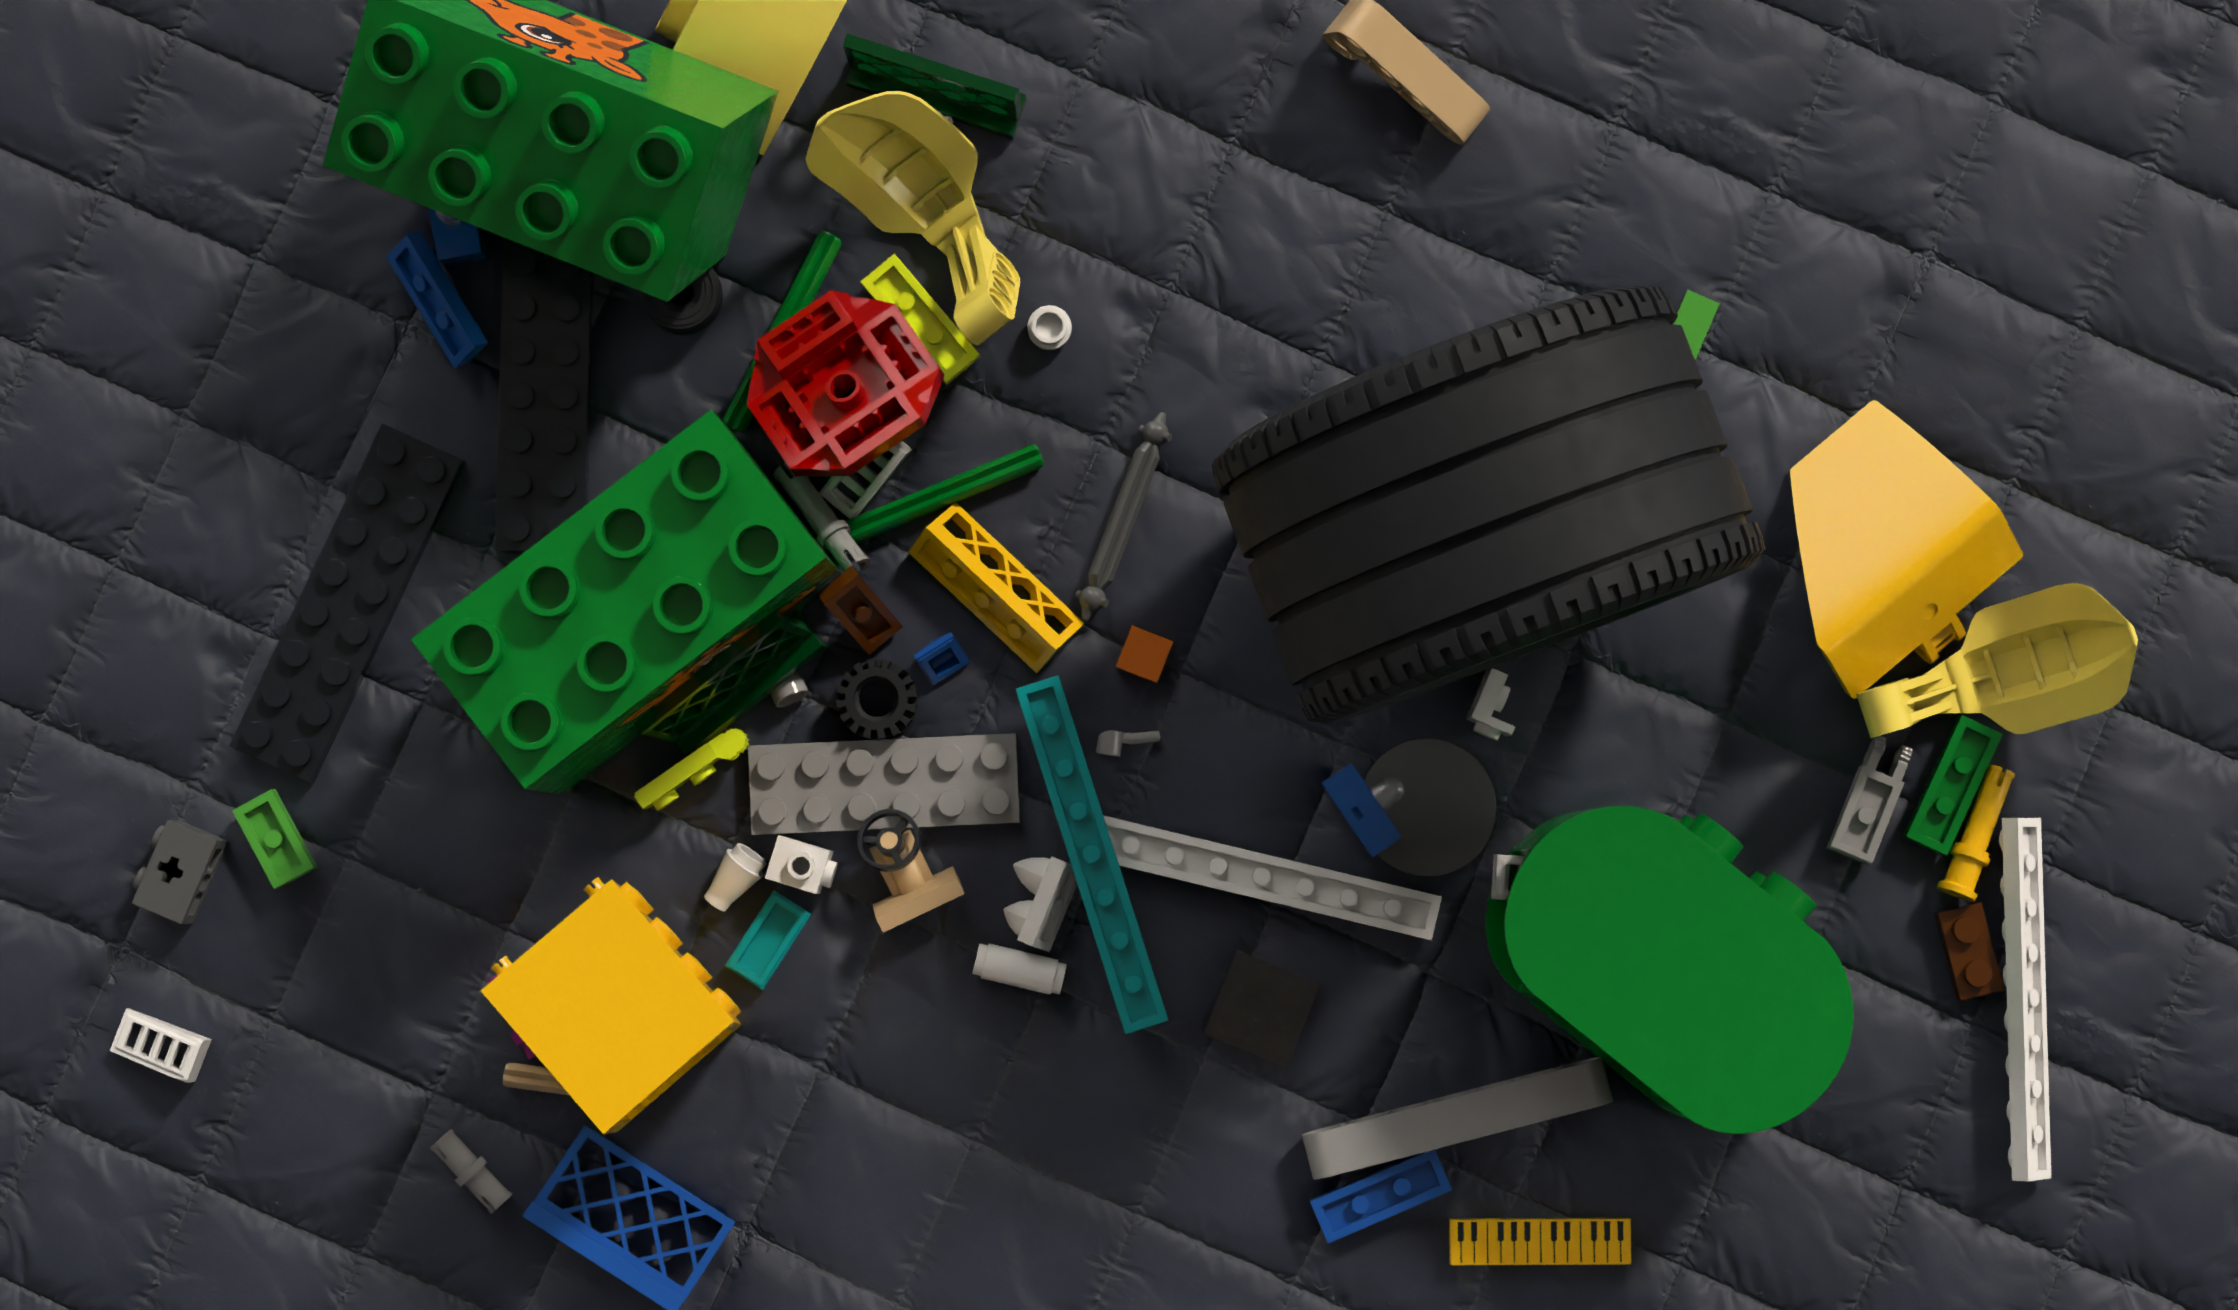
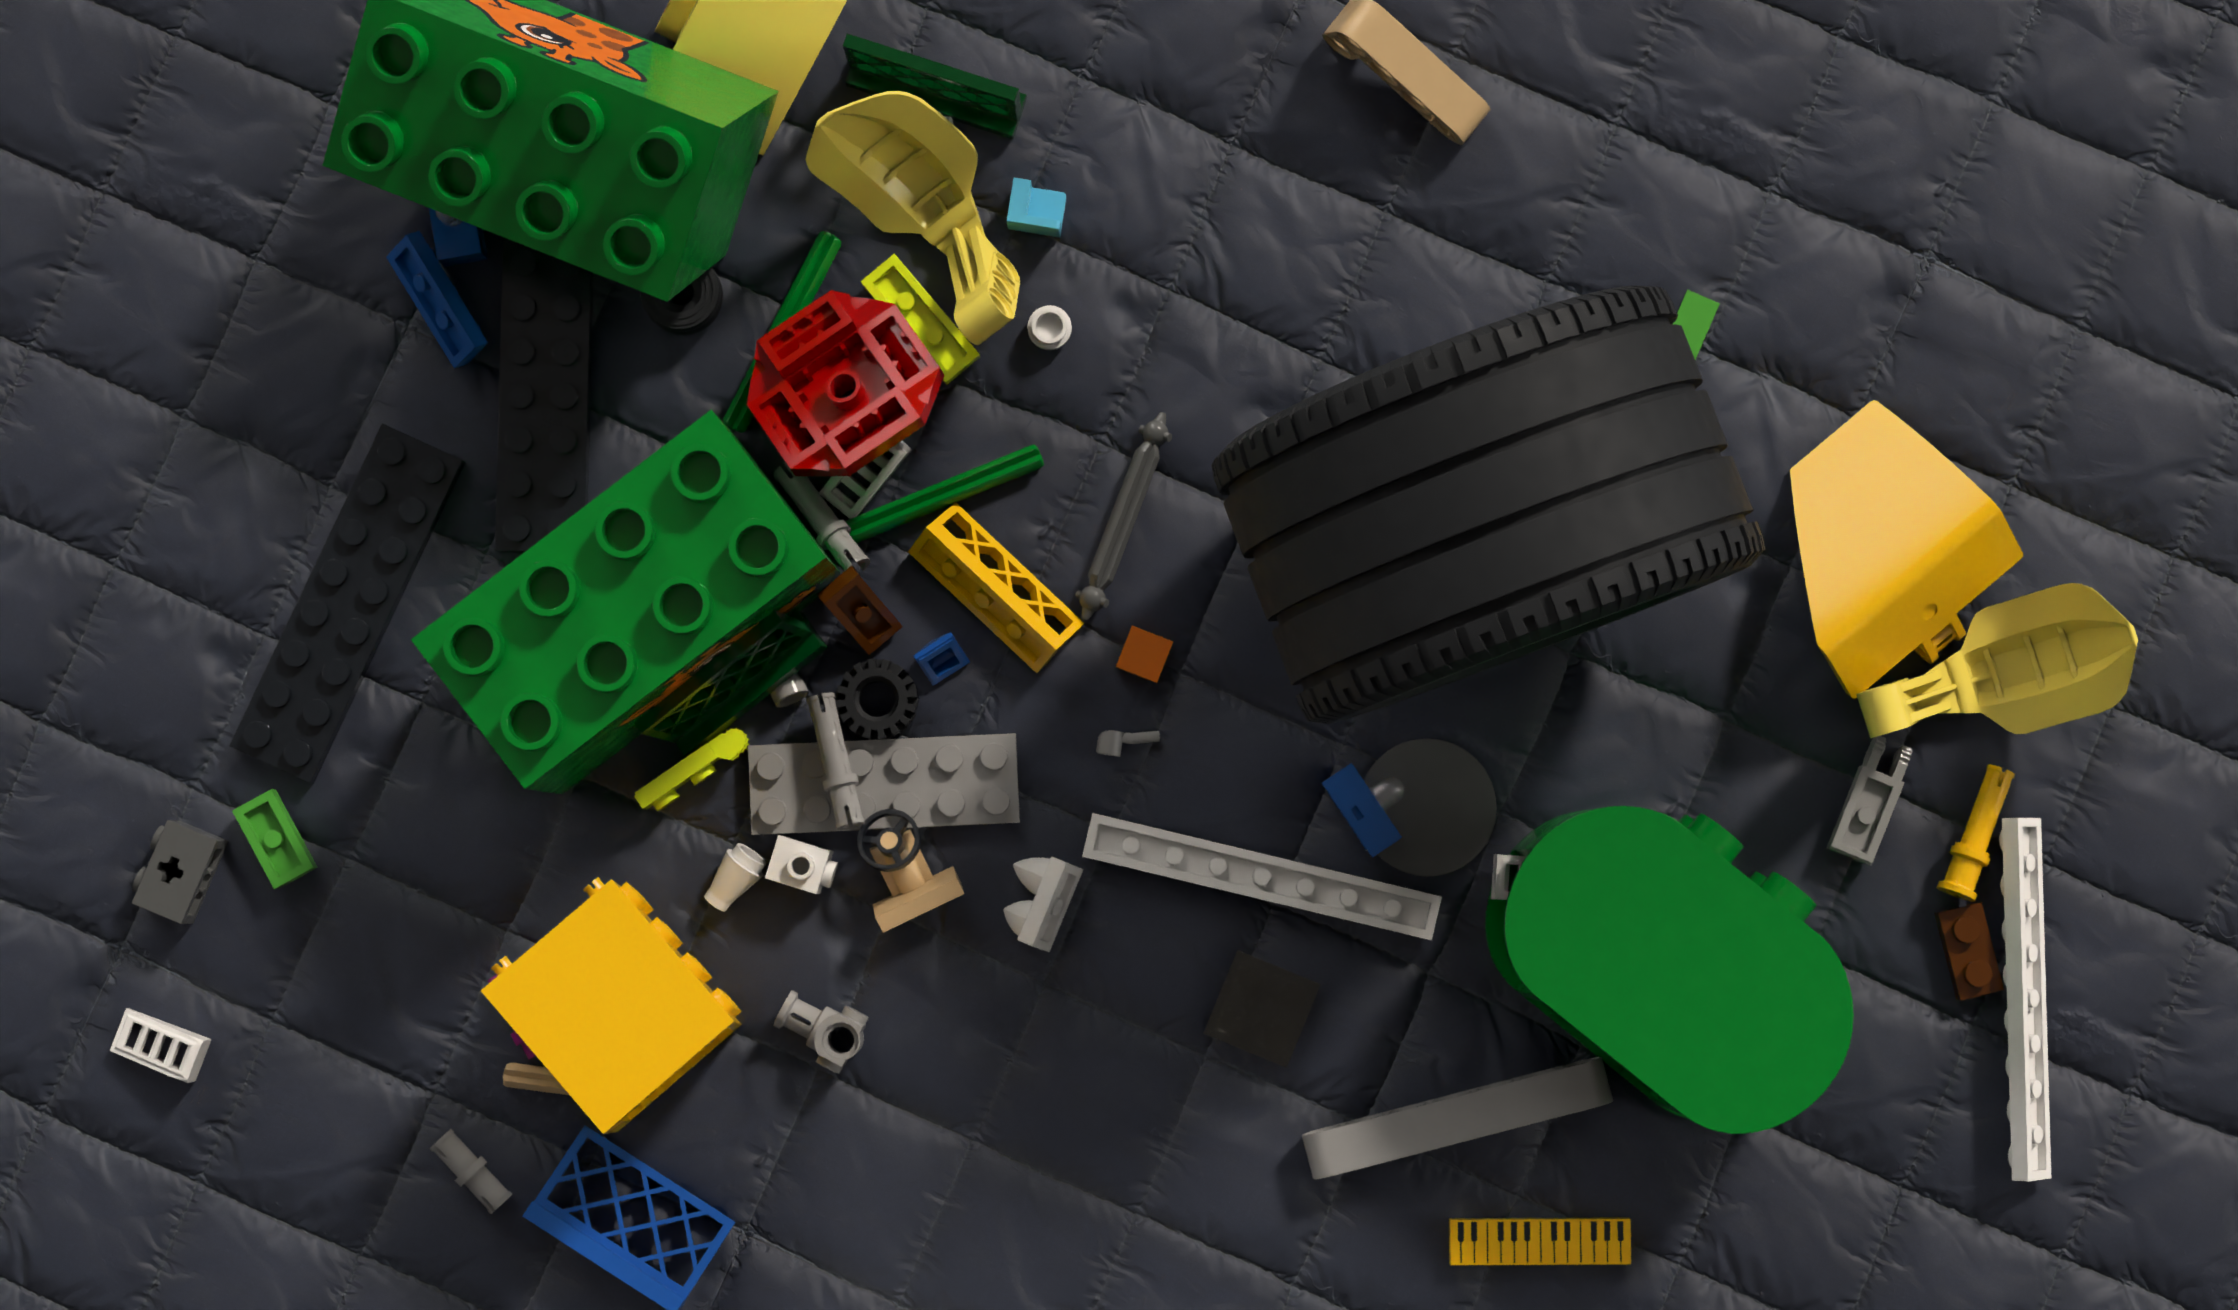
teal tile [725,890,812,990] -> none
white piece [972,943,1067,995] -> none
teal plate [1016,675,1168,1034] -> none
blue plate [1309,1149,1452,1244] -> none
white bracket [1466,668,1515,741] -> none
green plate [1902,715,2003,856] -> none
none -> light grey connector [773,990,869,1074]
none -> light grey pin [806,692,865,830]
none -> medium azure panel [1007,177,1067,238]

